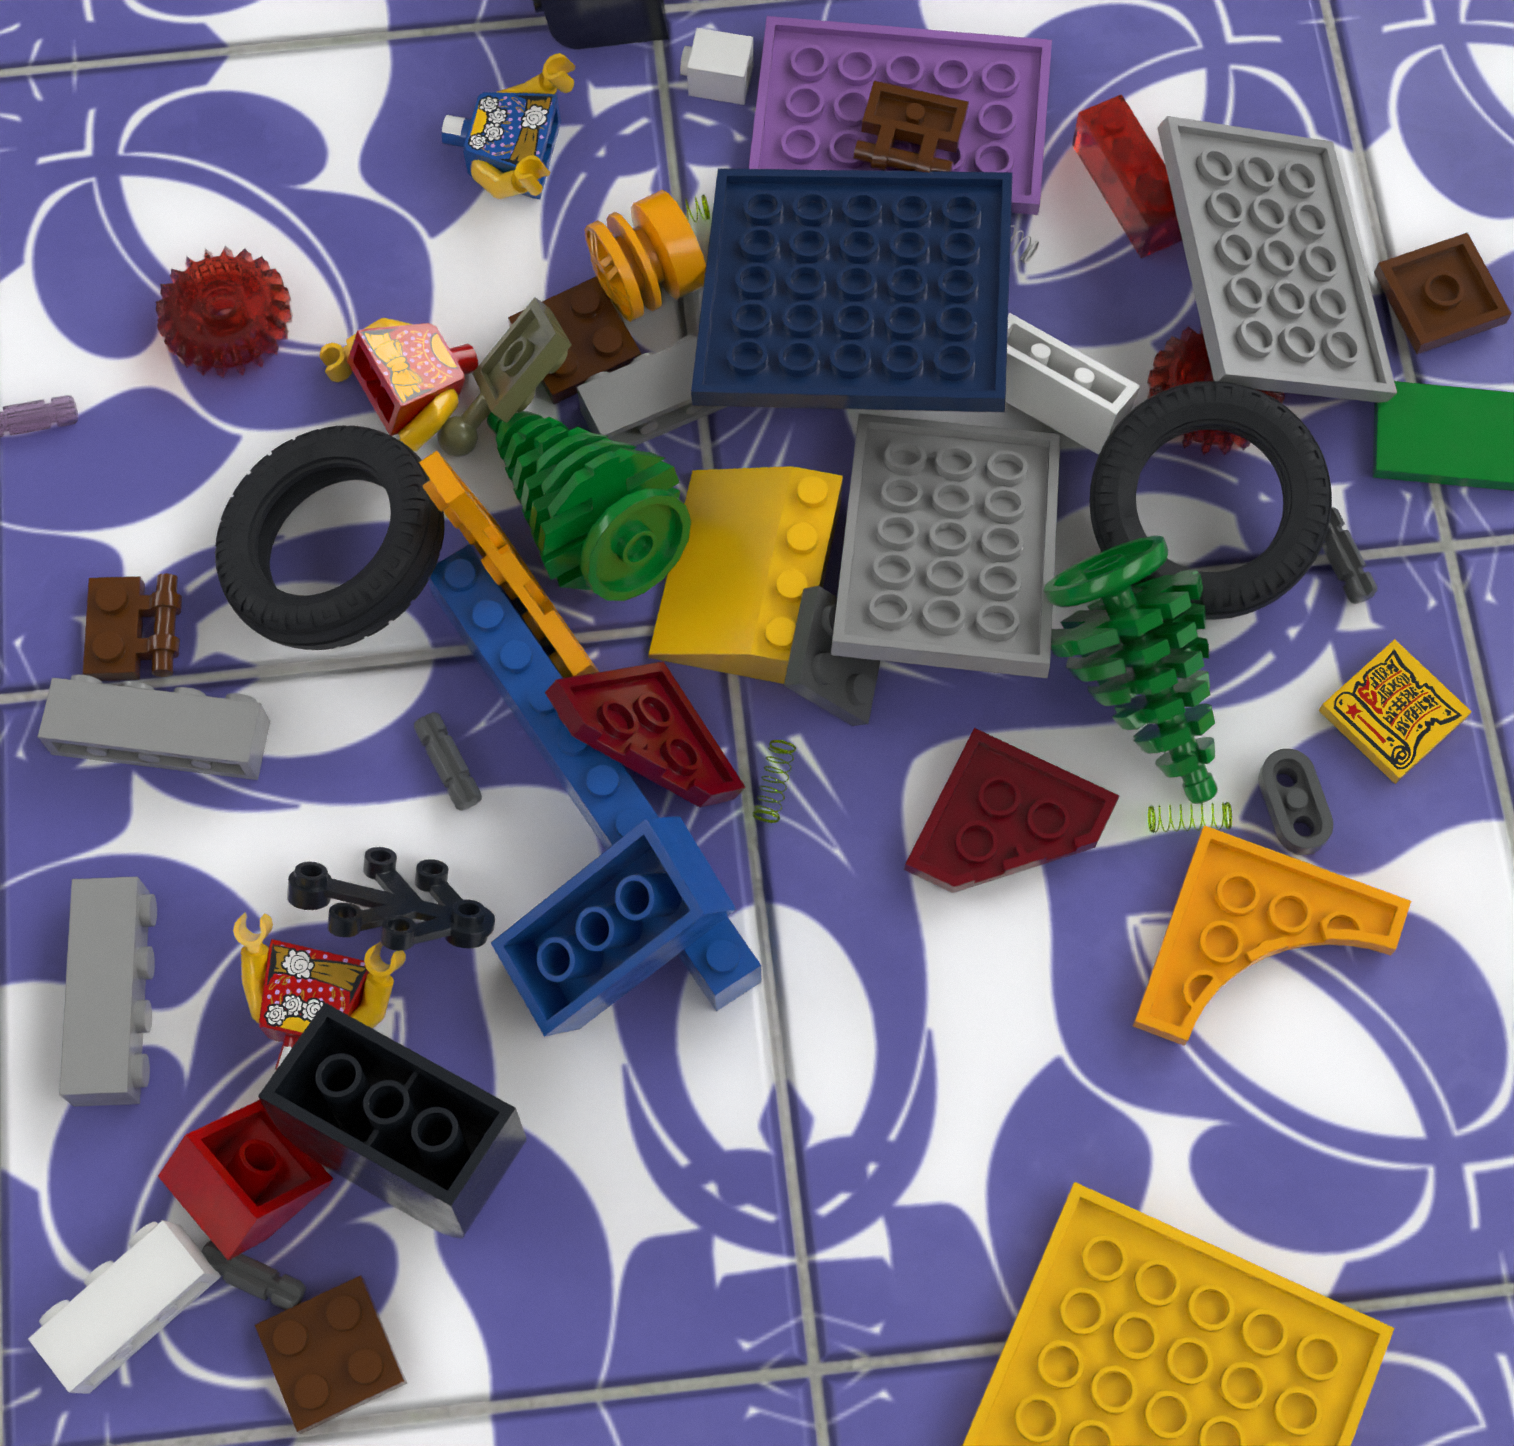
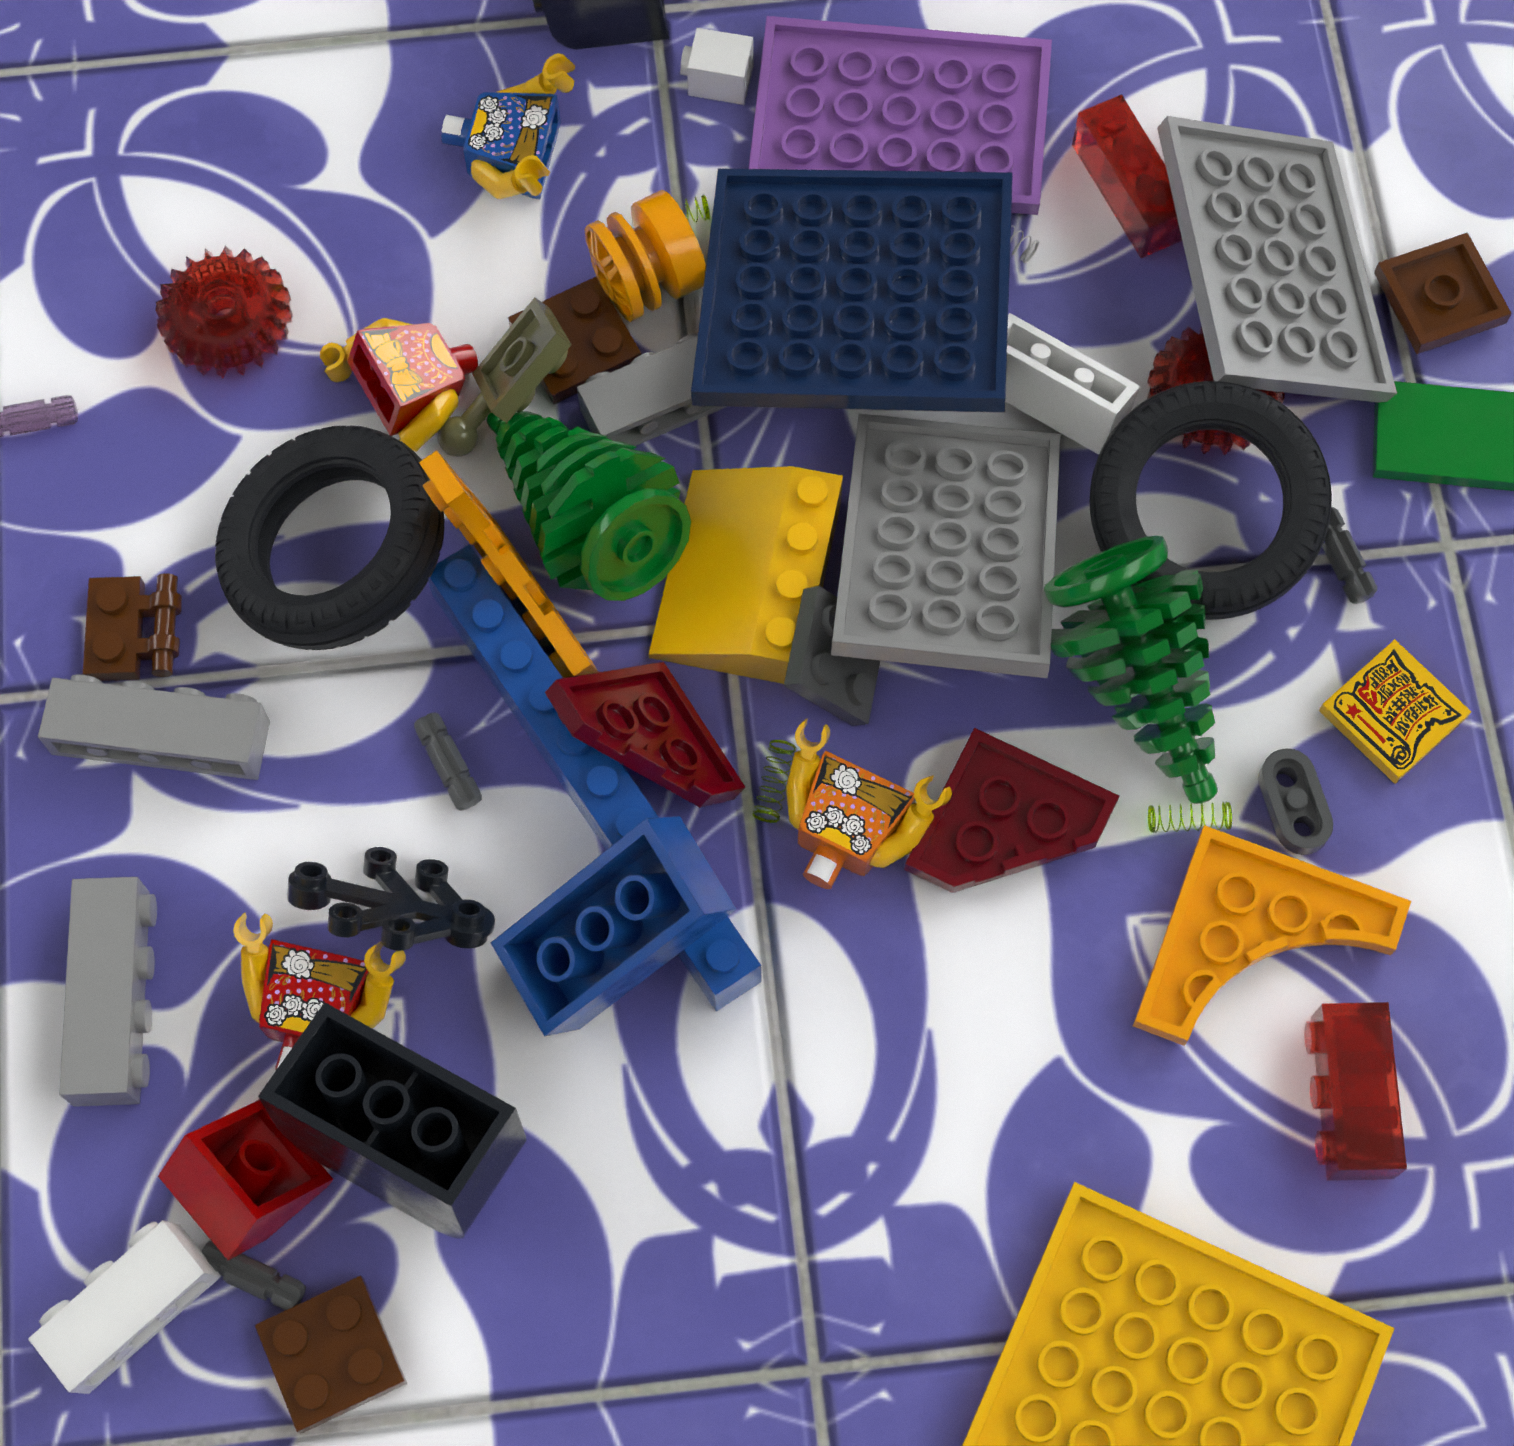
reddish brown plate [853,81,969,173] -> none
none -> torso [786,719,952,889]
none -> clear red brick [1304,1002,1407,1181]

